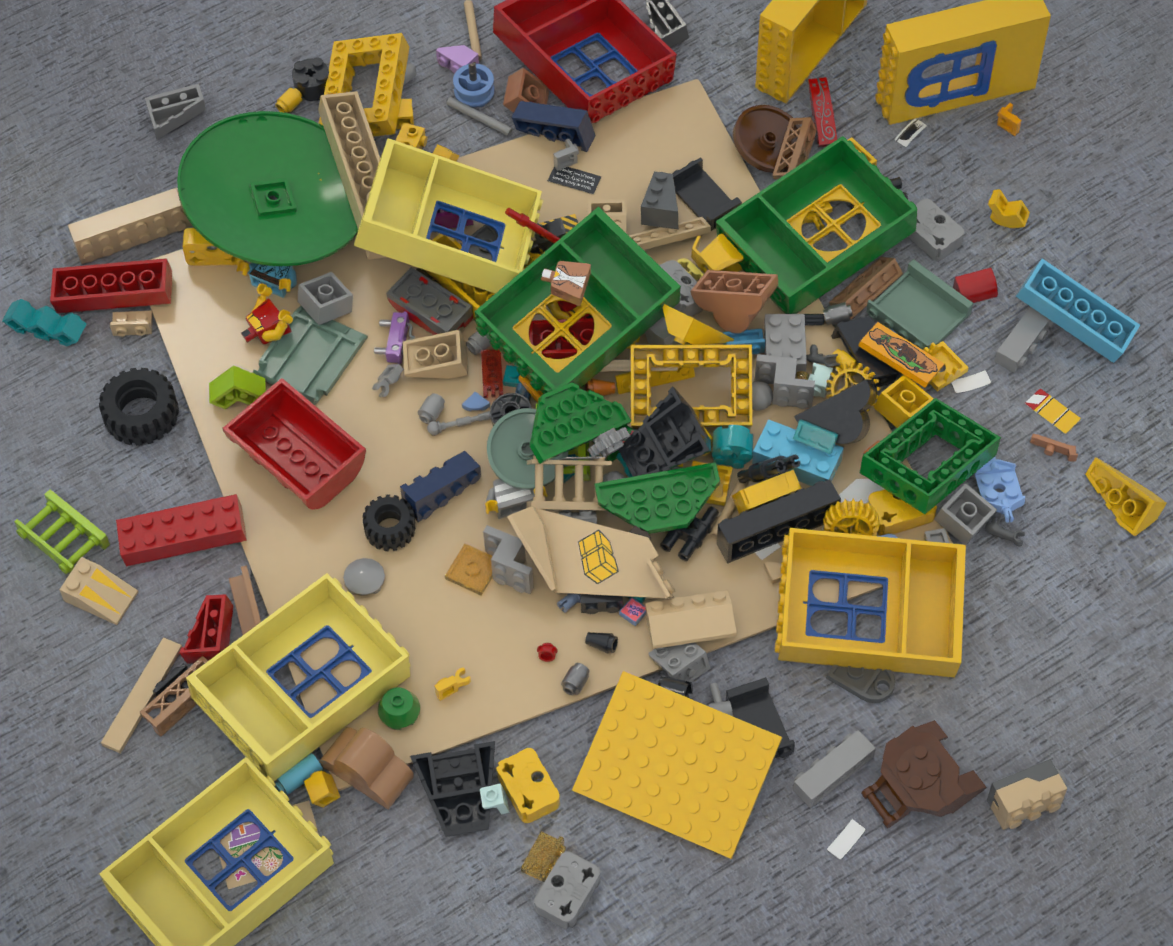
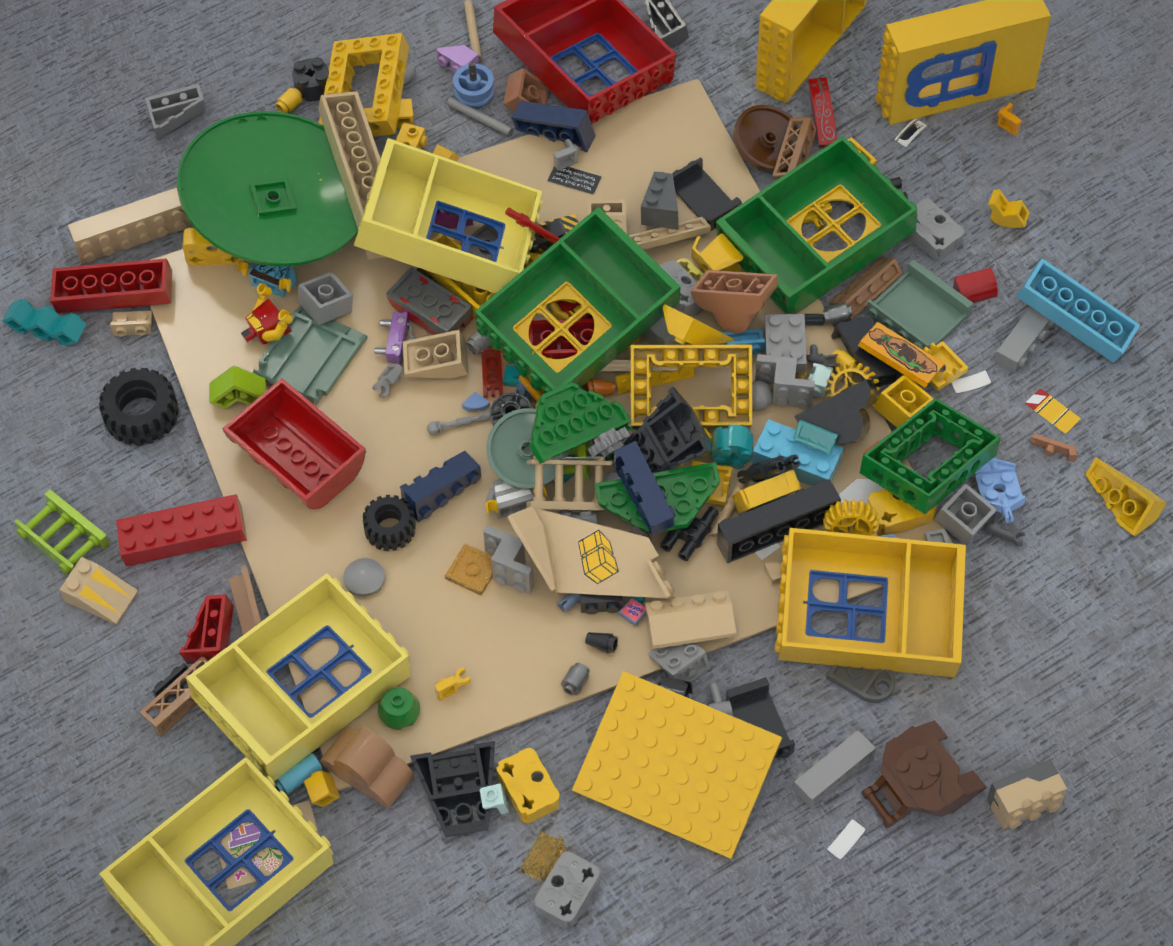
tan tile [101,638,182,754] -> none
light grey brick [418,393,445,424] -> none
red plate [537,643,558,662] -> none
nougat torso [541,261,591,306] -> none
none -> dark blue wedge [614,441,676,536]

